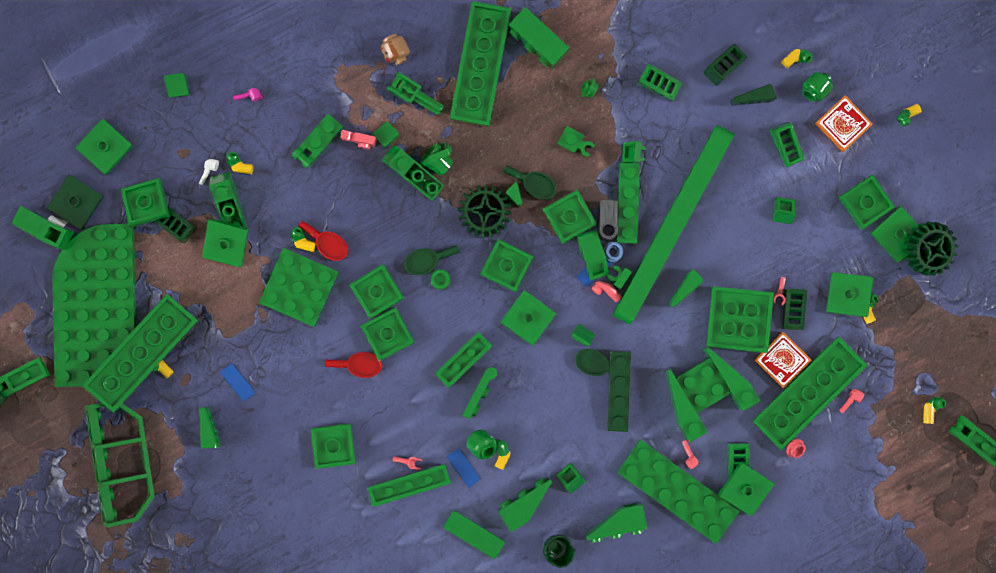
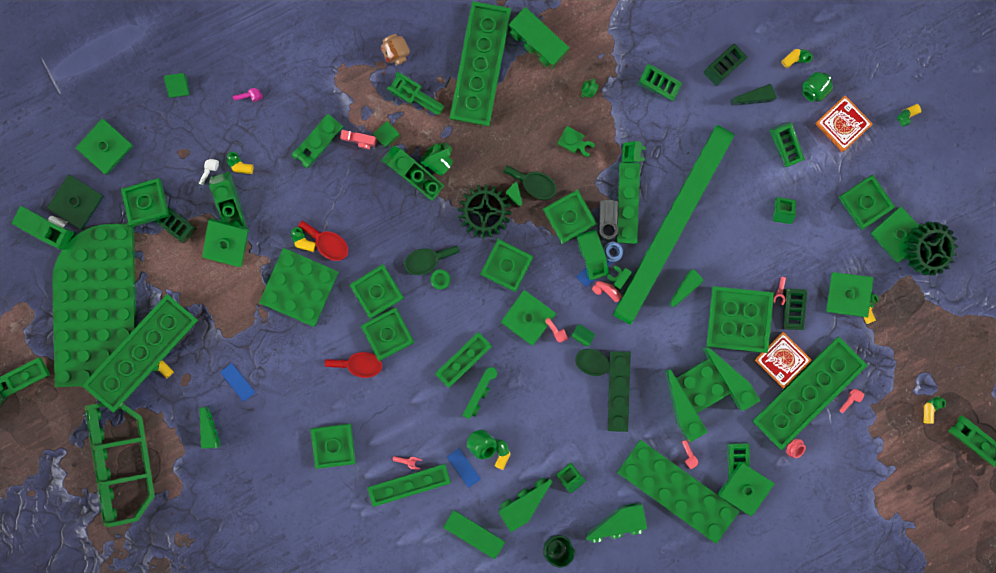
none -> coral hand [545,318,568,342]

